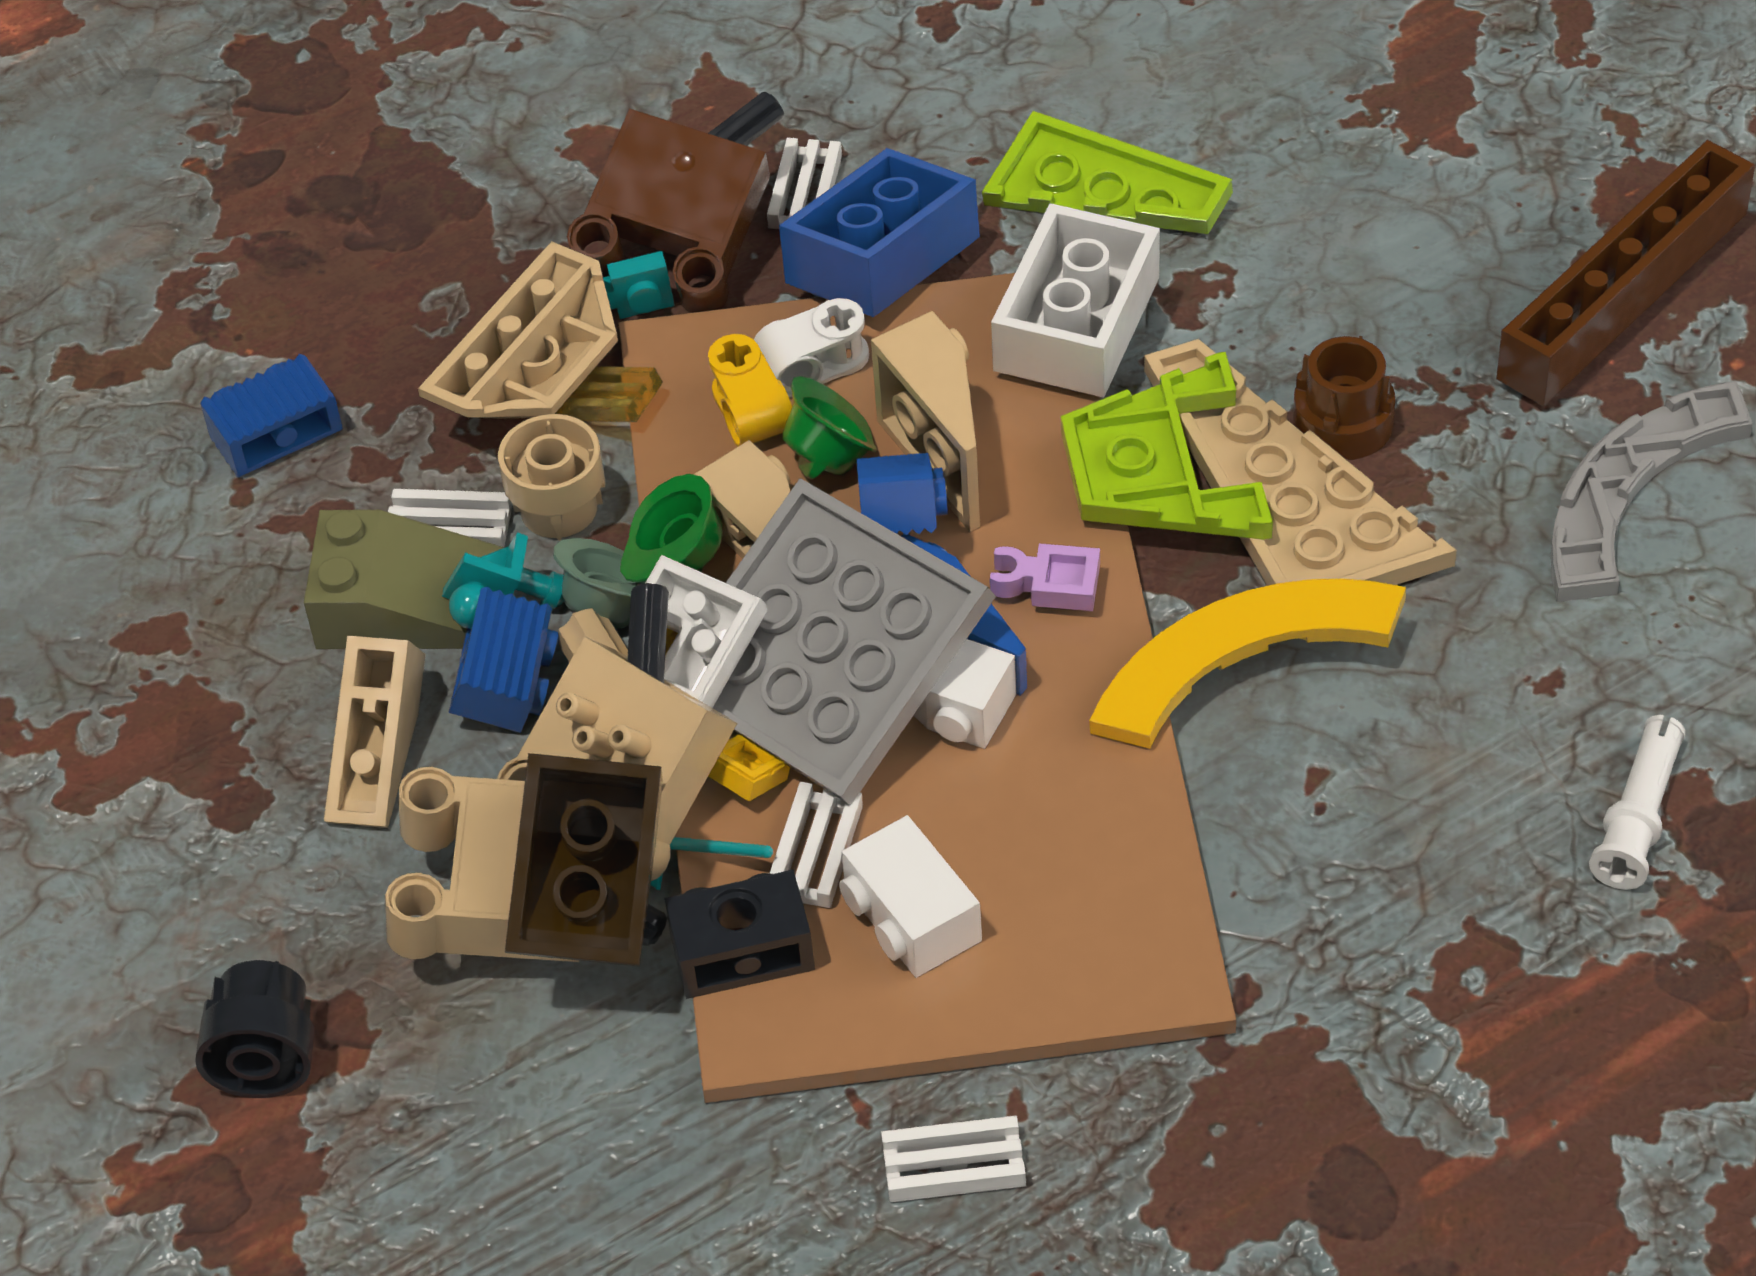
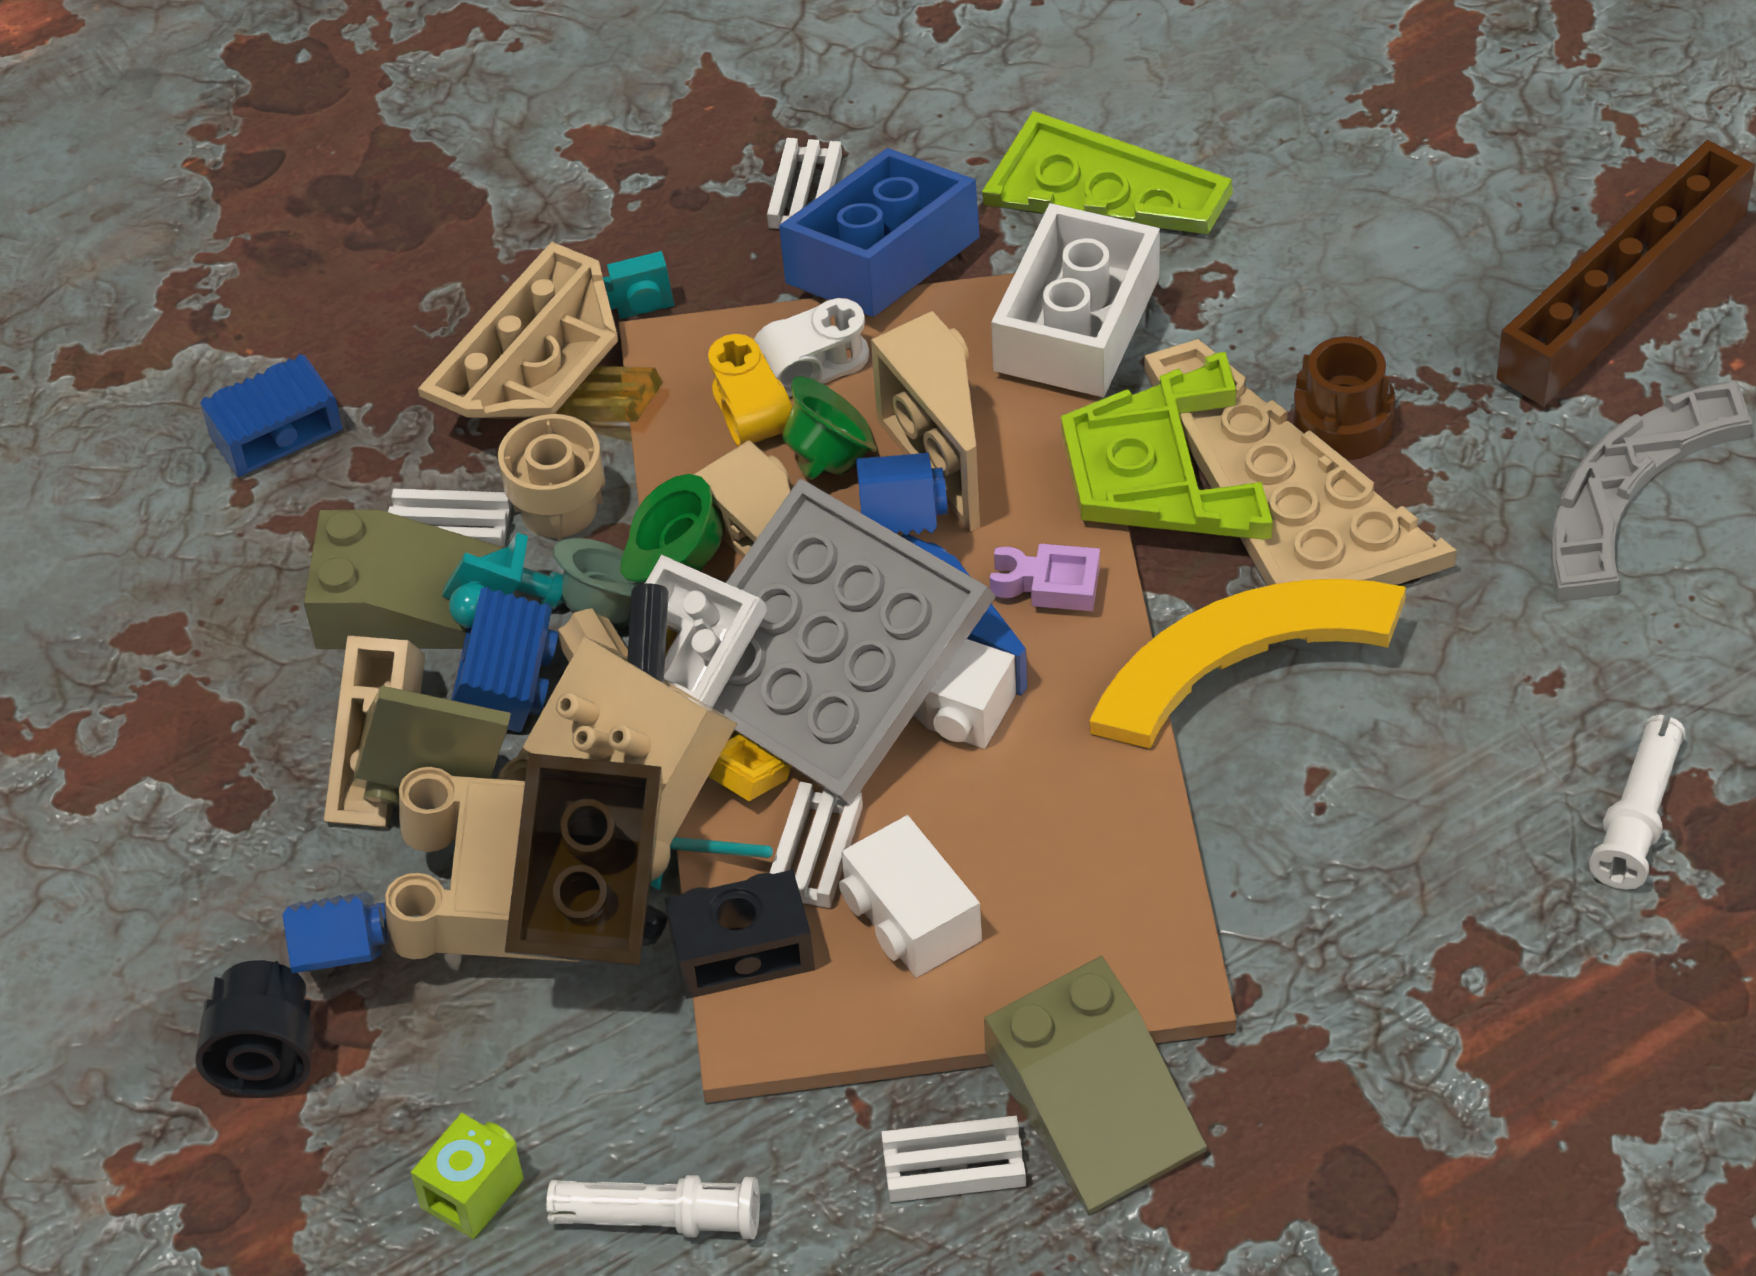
reddish brown piece [567,92,784,313] -> none
none -> blue brick [282,891,387,973]
none -> olive slope [351,685,511,810]
none -> lime brick [410,1112,524,1240]
none -> white pin [546,1175,760,1239]
none -> olive slope [984,955,1207,1216]

